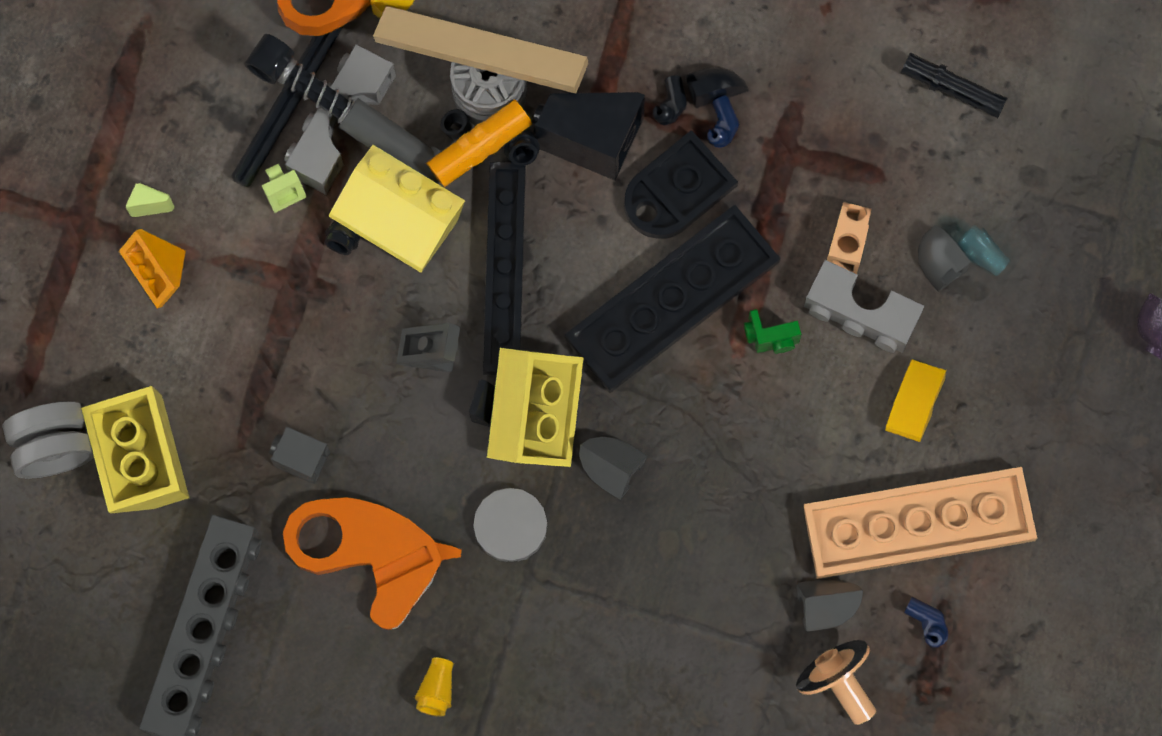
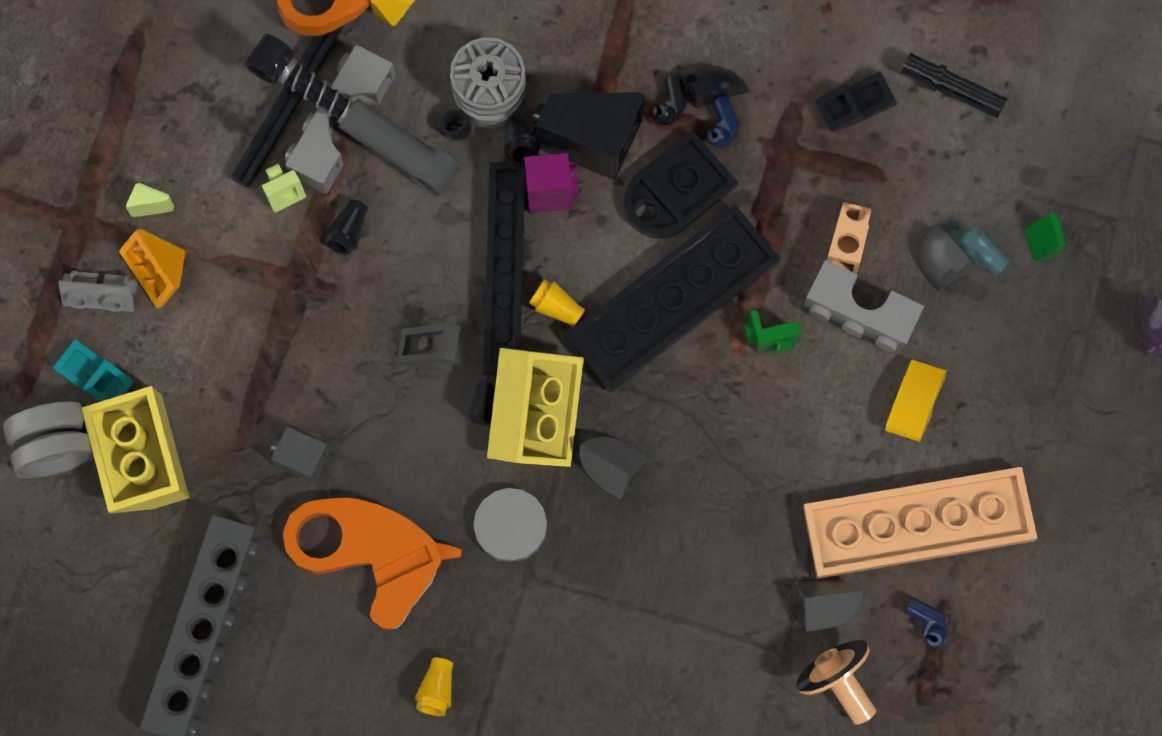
light yellow slope [329,145,465,273] -> none
tan tile [373,6,588,94] -> none
light orange axle [426,99,533,188] -> none
none -> teal slope [53,339,134,402]
none -> light grey hinge [58,271,137,312]
none -> magenta brick [524,153,579,213]
none -> yellow cone [529,279,585,328]
none -> black slope [815,71,898,133]
none -> green slope [1025,212,1066,262]

